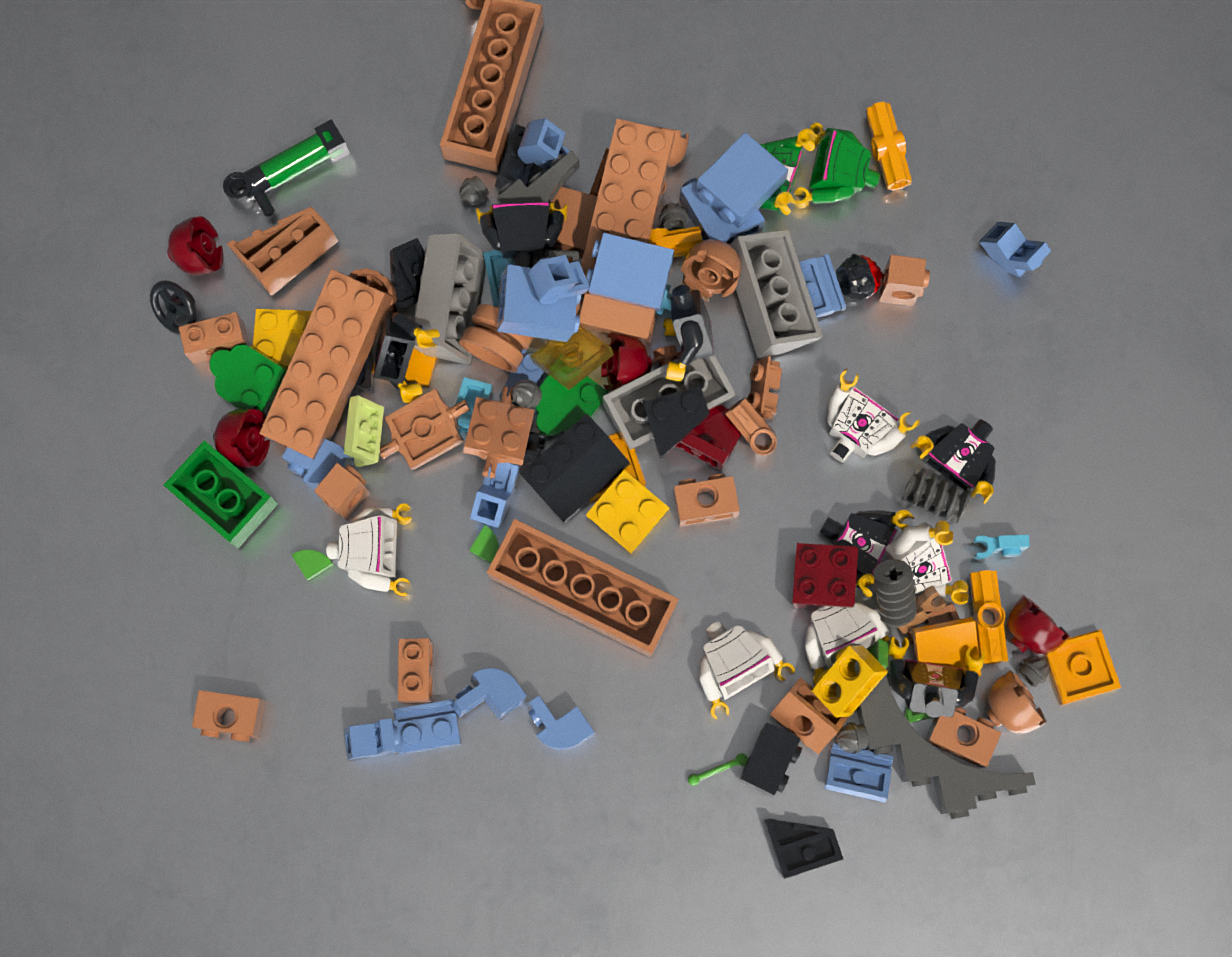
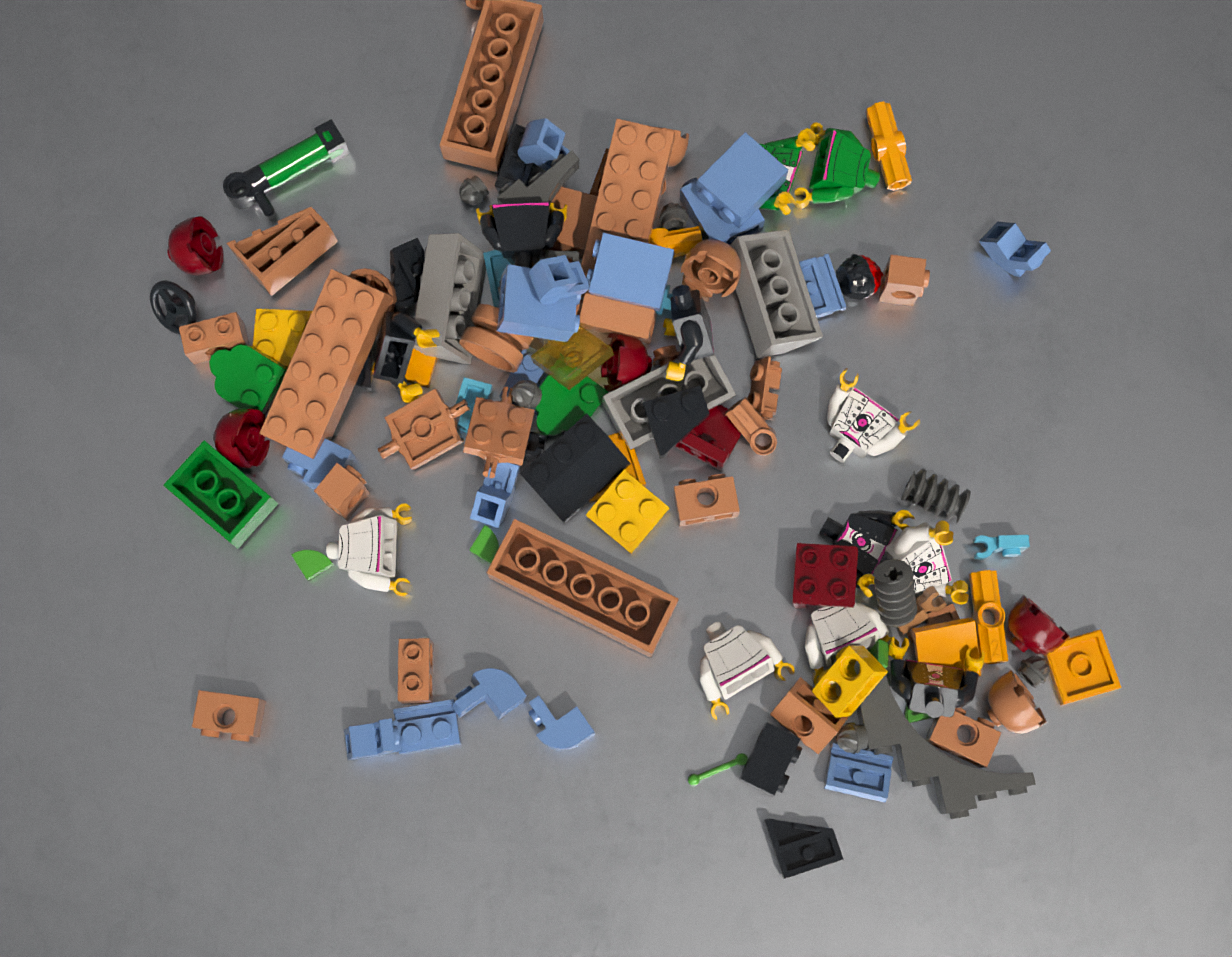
yellowish green bracket [344,395,384,467] -> none
torso [910,419,996,504] -> none

